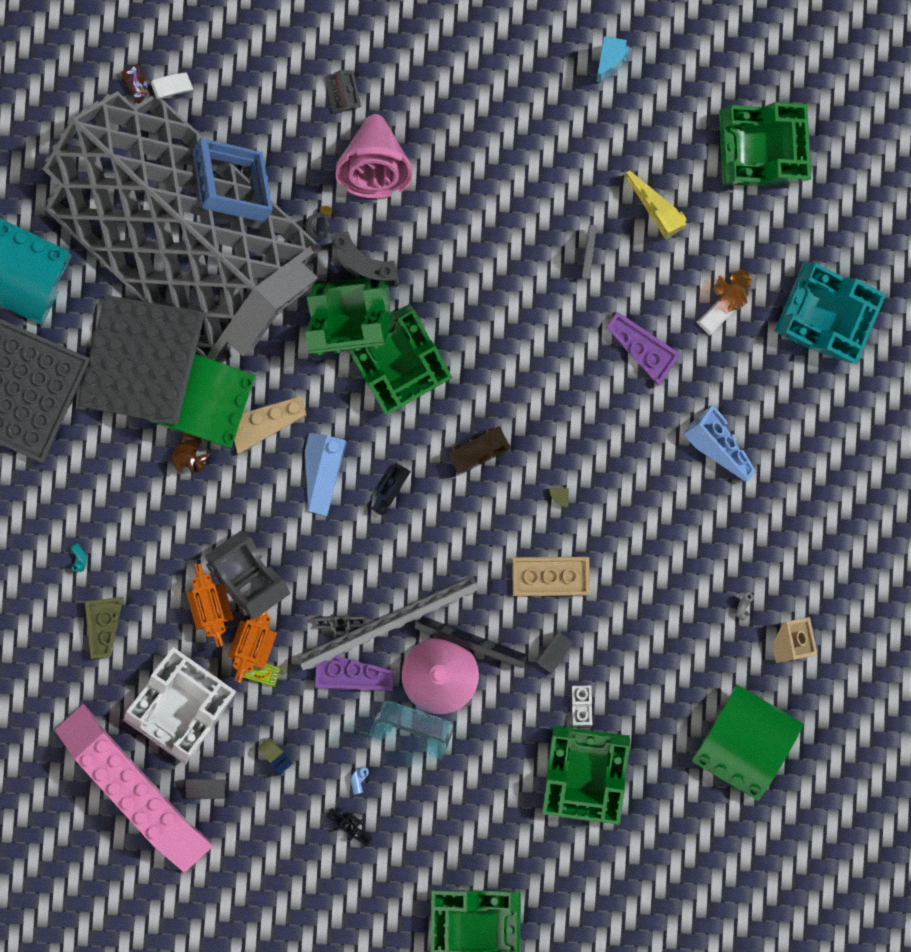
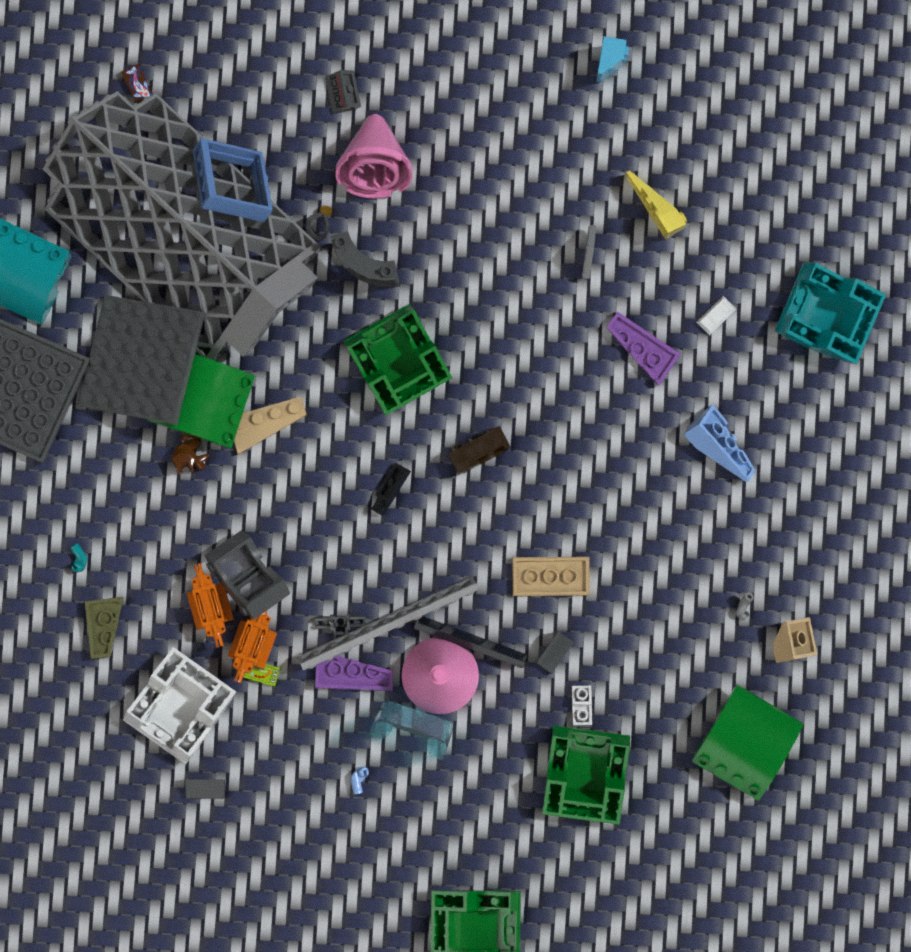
bright pink slope [55,704,213,873] -> none
white slope [150,72,193,99] -> none
leg [258,737,294,775] -> none
green slope [305,277,390,355] -> none
light blue wedge [305,433,347,516] -> none
black piece [326,808,372,847] -> none
olive tile [549,488,569,508] -> none
clear orange animal [713,269,752,312] -> none
green slope [719,102,811,186] -> none

